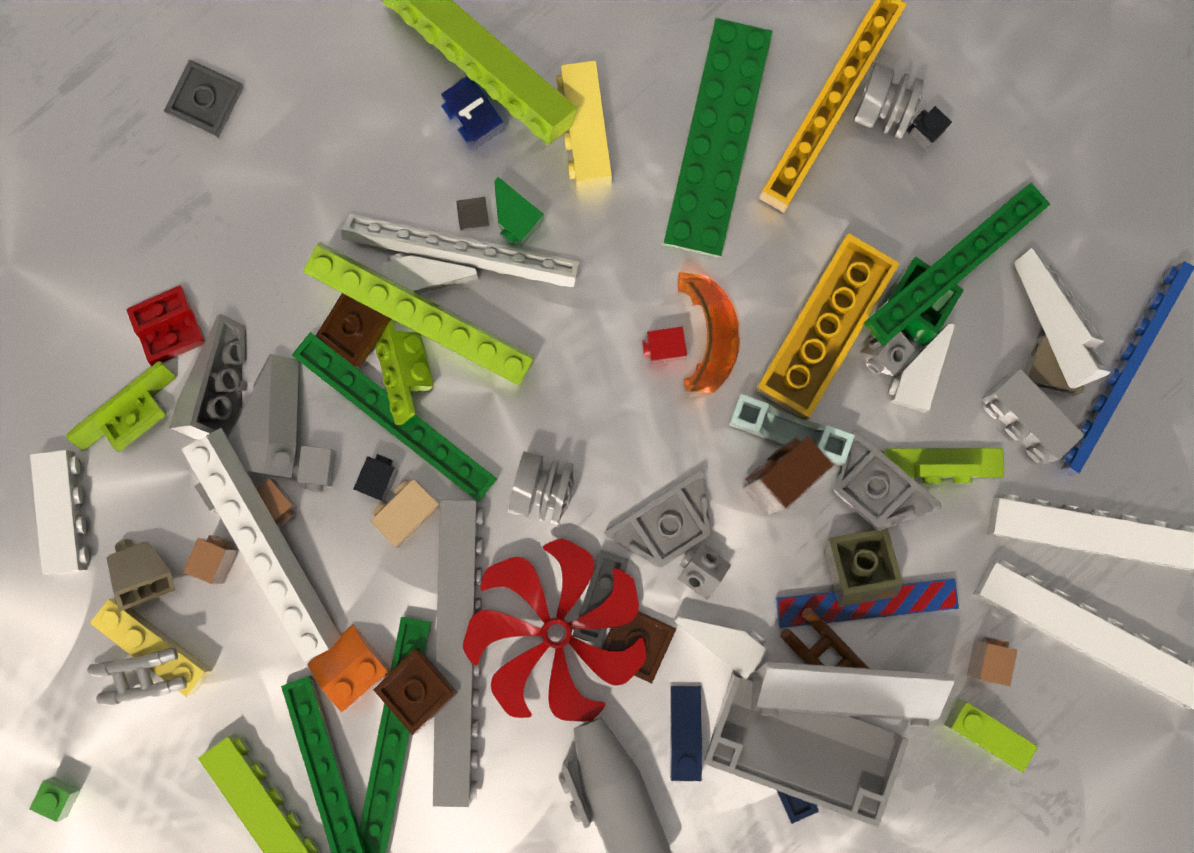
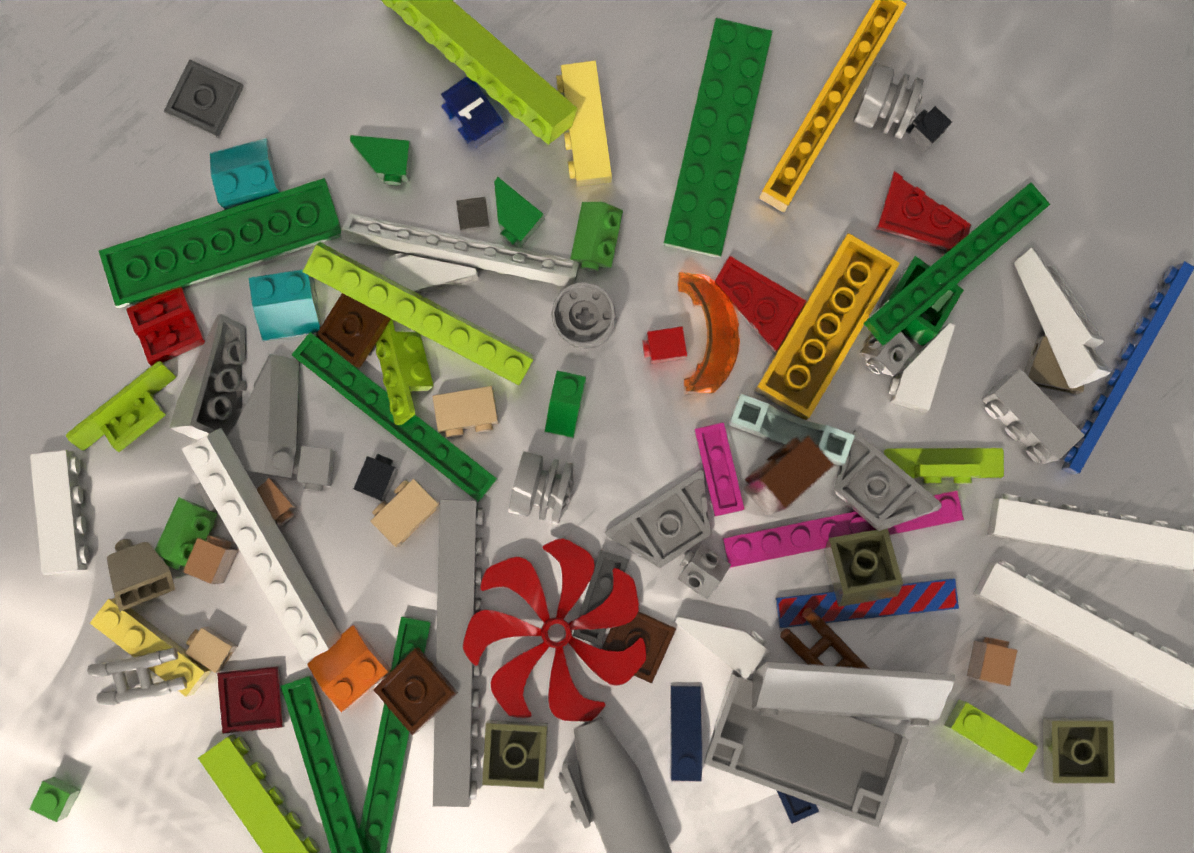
none -> green plate [98,178,342,308]
none -> bright green brick [155,497,217,570]
none -> tan brick [185,627,238,673]
none -> teal slope [210,138,281,210]
none -> dark red plate [217,666,285,734]
none -> teal slope [248,269,321,341]
none -> green slope [350,135,413,185]
none -> tan brick [432,386,499,437]
none -> olive brick [482,720,548,789]
none -> green slope [544,370,586,438]
none -> light grey wheel [551,282,617,349]
none -> bright green brick [570,202,623,272]
none -> dark pink plate [694,422,745,517]
none -> red wing [714,256,806,353]
none -> dark pink plate [723,491,964,568]
none -> red wing [876,171,971,251]
none -> olive brick [1043,718,1115,783]

